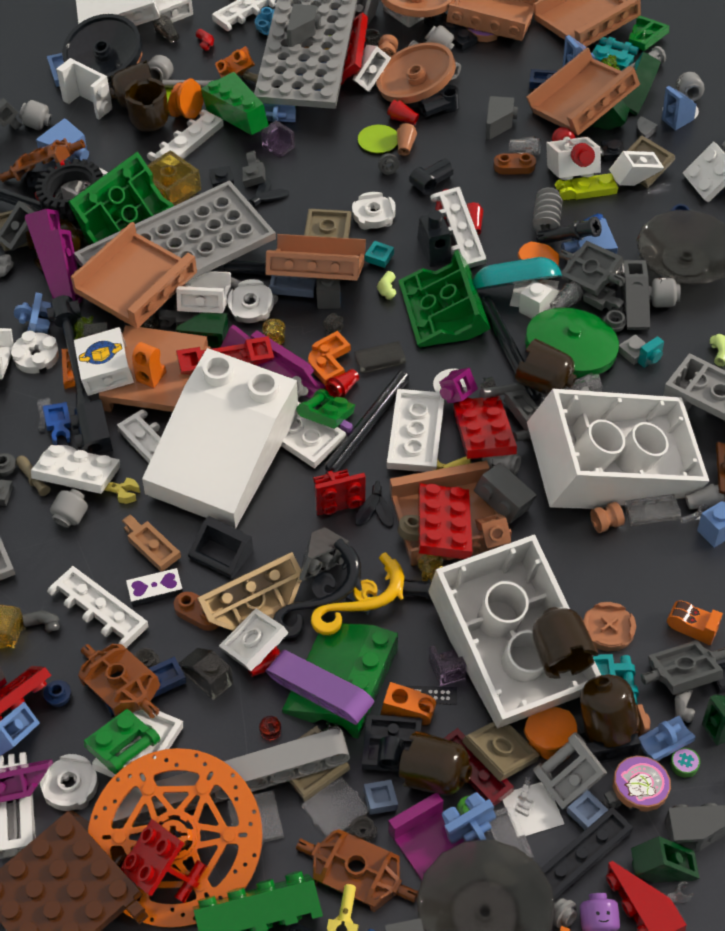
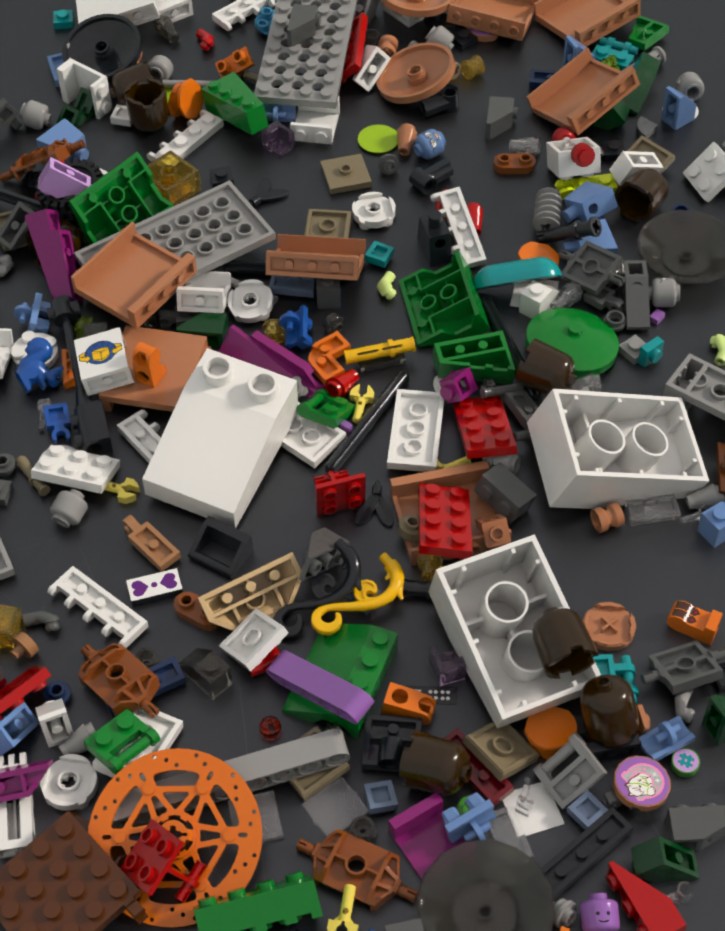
red slope [176,336,274,375] -> none
dark grey plate [242,150,266,188] -> none
red cone [387,100,419,125] -> none
none -> medium nougat tile [10,631,39,660]
none -> blue animal [15,337,64,394]
none -> white slope [35,698,73,748]
none -> lavender slope [37,157,91,198]
none -> teal plate [53,10,74,30]
none -> dark green slope [57,87,95,128]
none -> light grey cone [59,722,97,755]
none -> white plate [110,104,132,127]
none -> blue hips [279,305,313,350]
none -> white panel [290,96,340,144]
none -> dark tan plate [320,154,372,195]
none -> yellow pin [344,336,416,365]
none -> light yellow bar [350,384,374,424]
none -> medium blue head [413,129,446,160]
none -> green wedge [432,330,515,384]
none -> clear yellow wheel [460,55,485,80]
none -> medium blue torso [561,181,618,223]
none -> dark brown cylinder [614,168,669,222]
none -> medium lavender piece [650,309,665,325]

